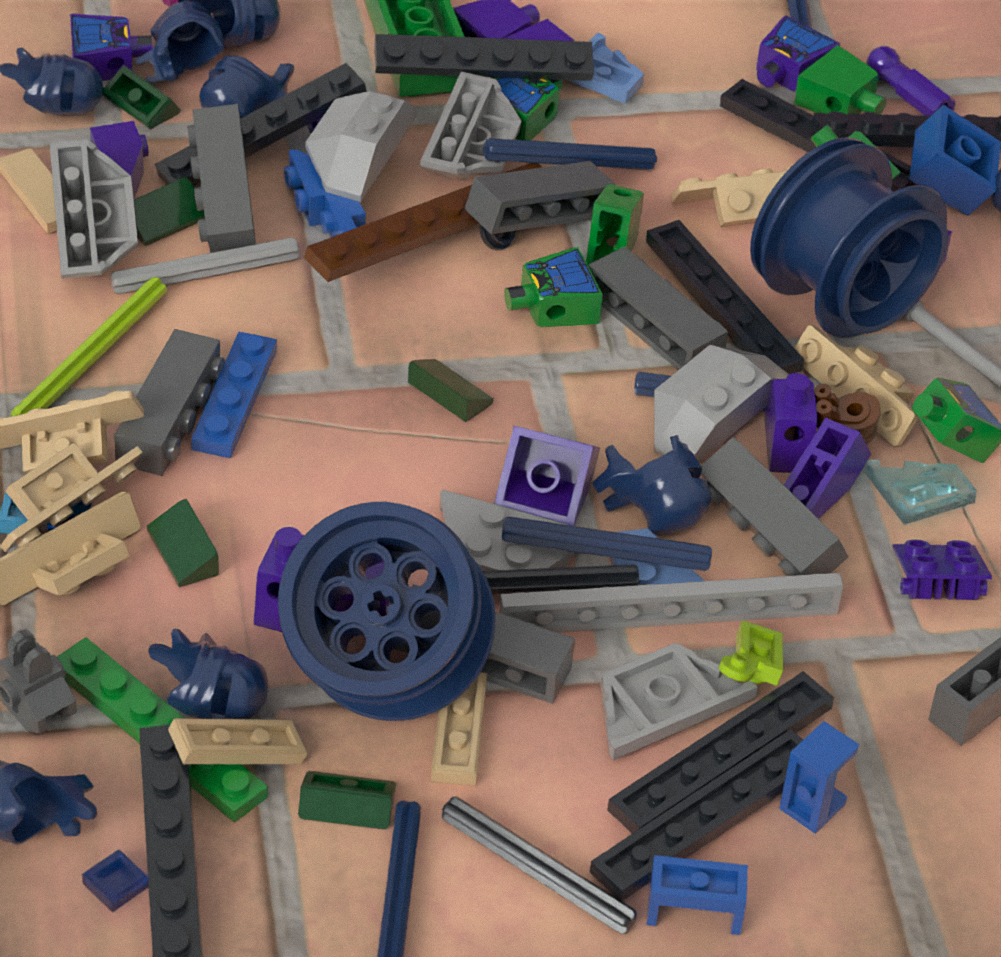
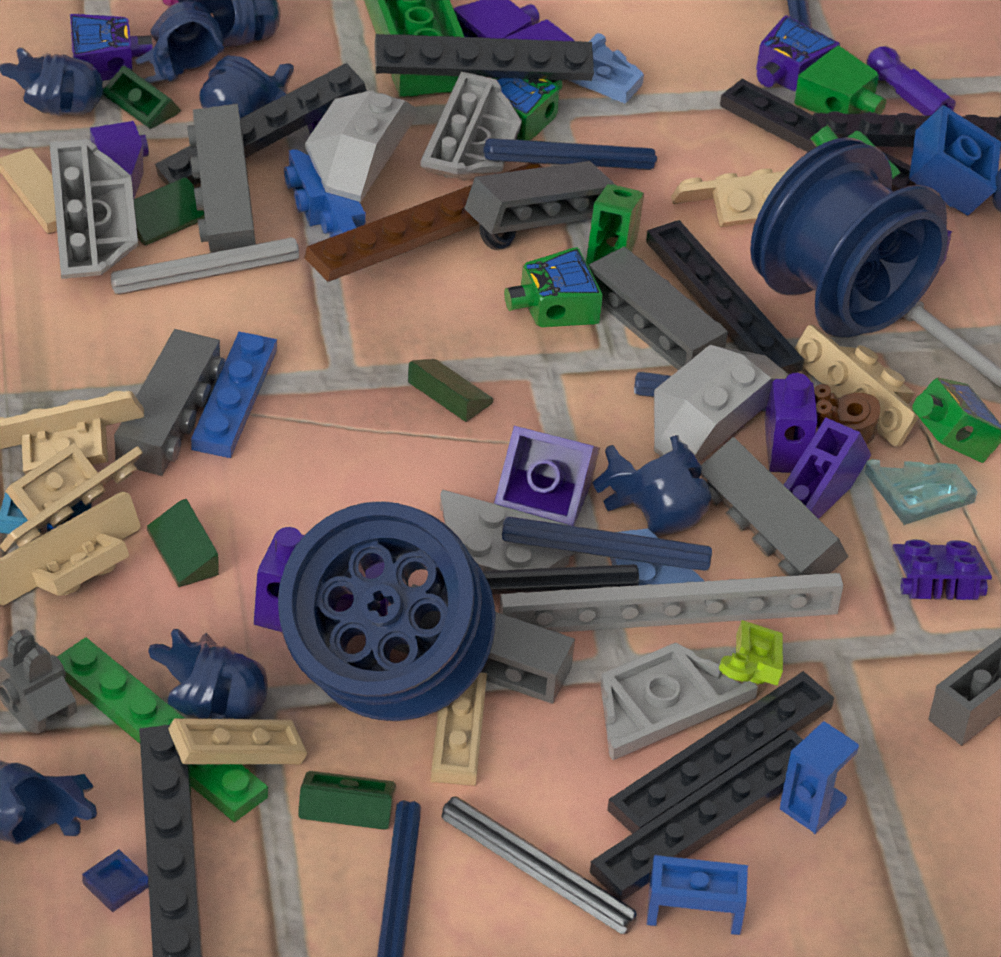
lime axle [11,277,167,417] -> none

